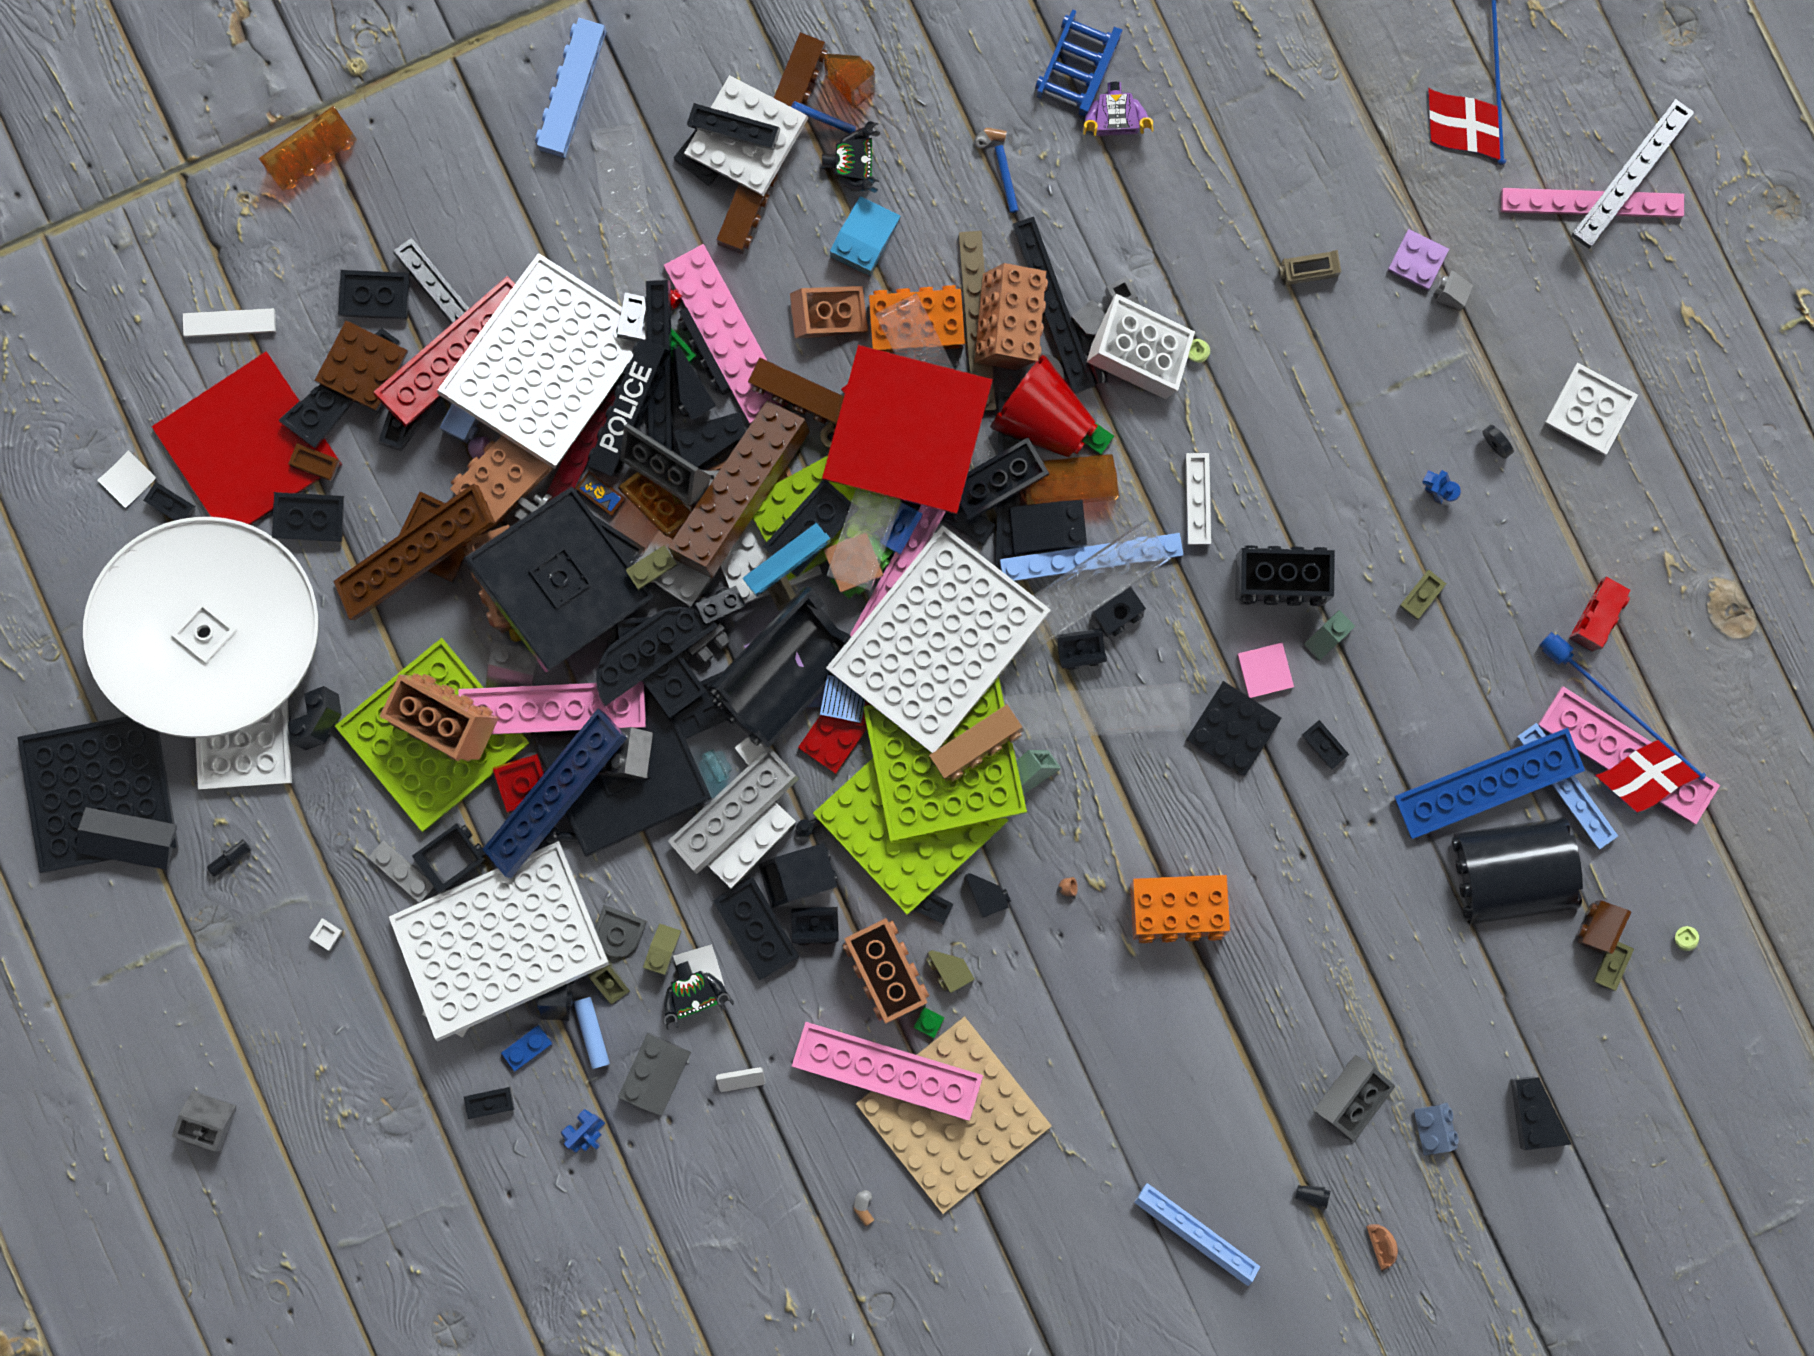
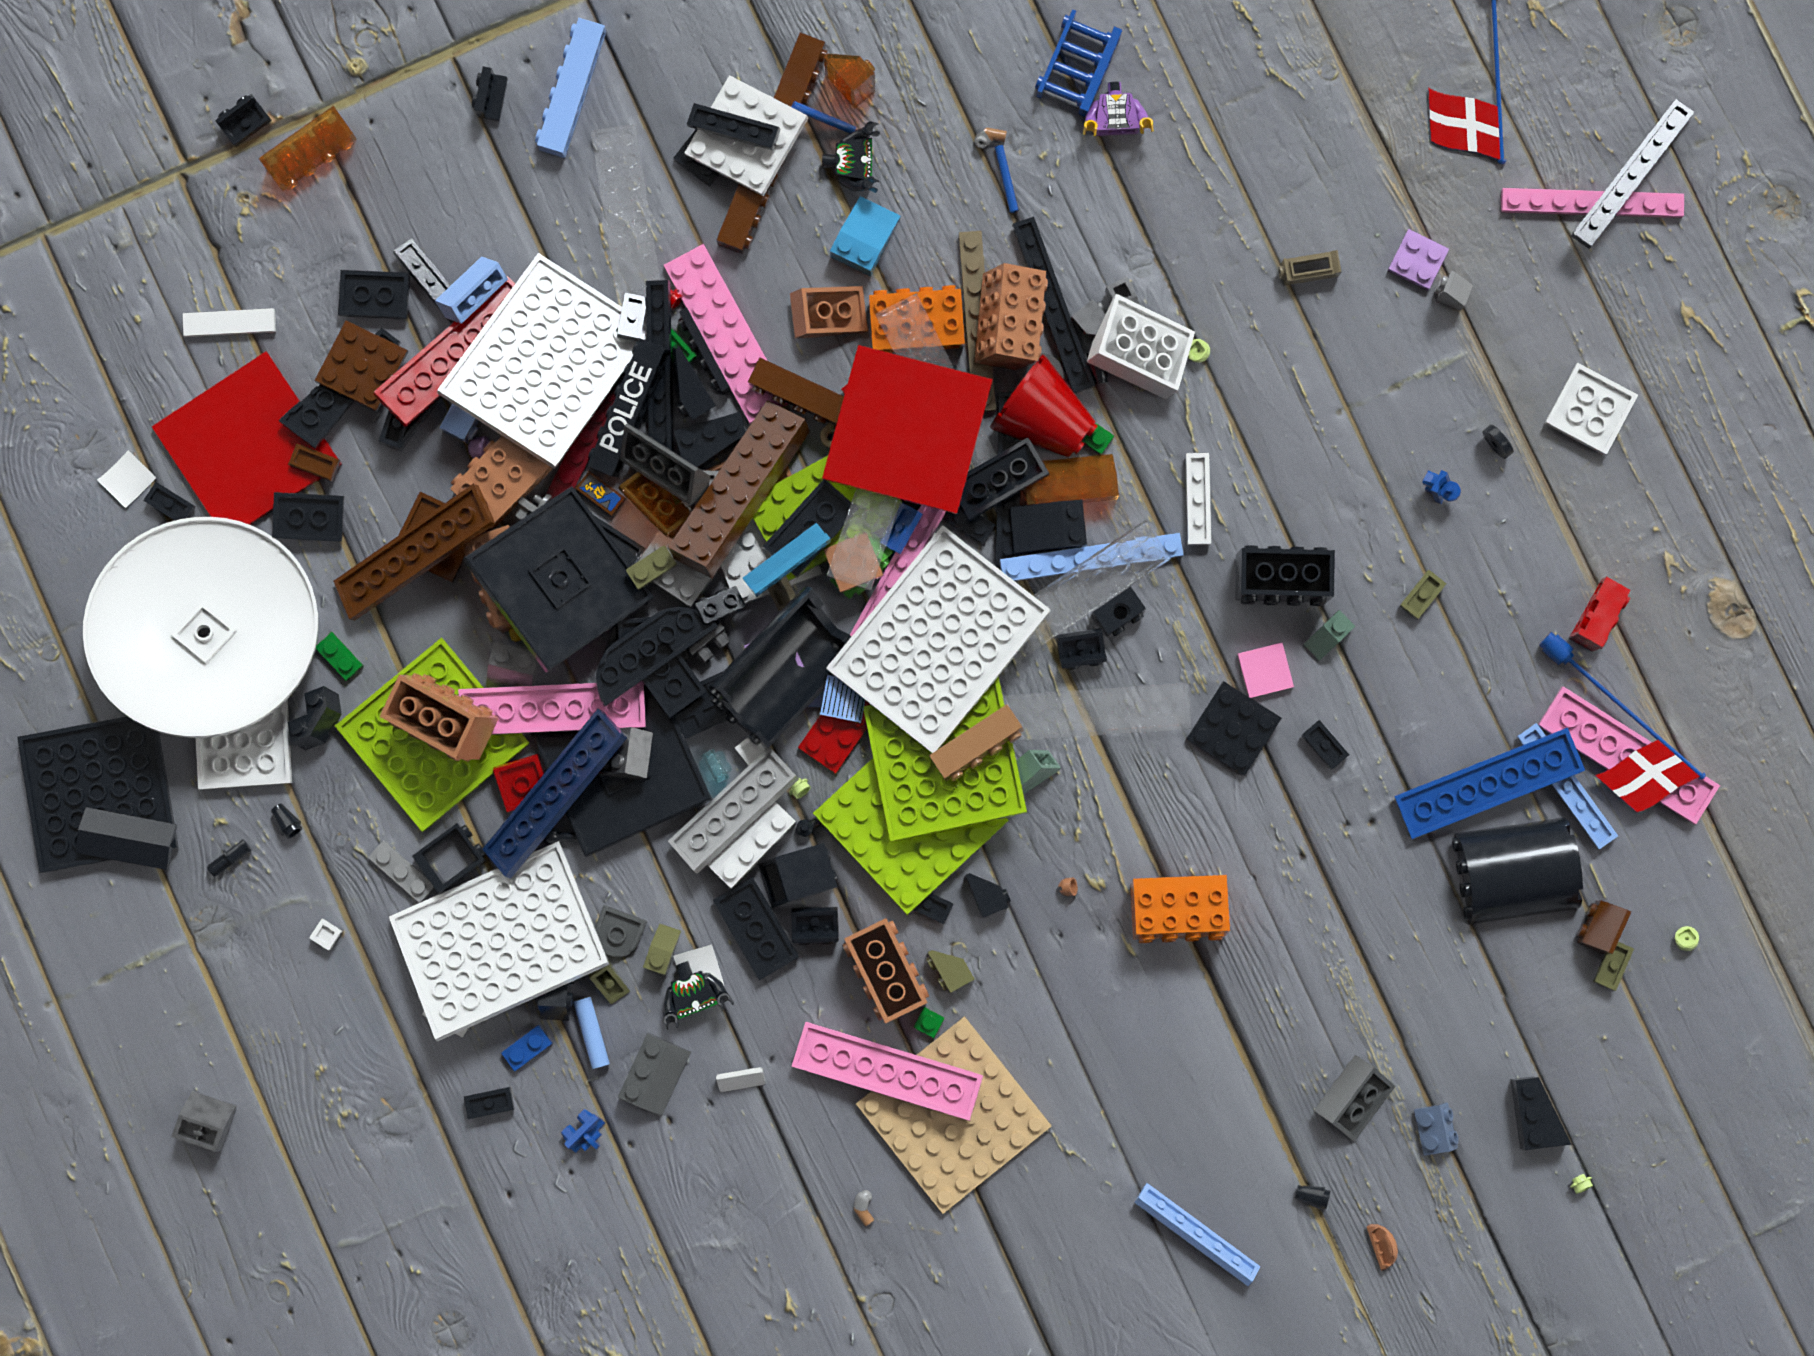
none -> black bracket [215,94,272,147]
none -> black cone [271,803,302,839]
none -> green plate [316,632,364,681]
none -> light blue brick [435,257,508,324]
none -> black bracket [472,66,508,121]
none -> yellowish green plate [789,778,811,799]
none -> yellowish green plate [1570,1174,1593,1194]

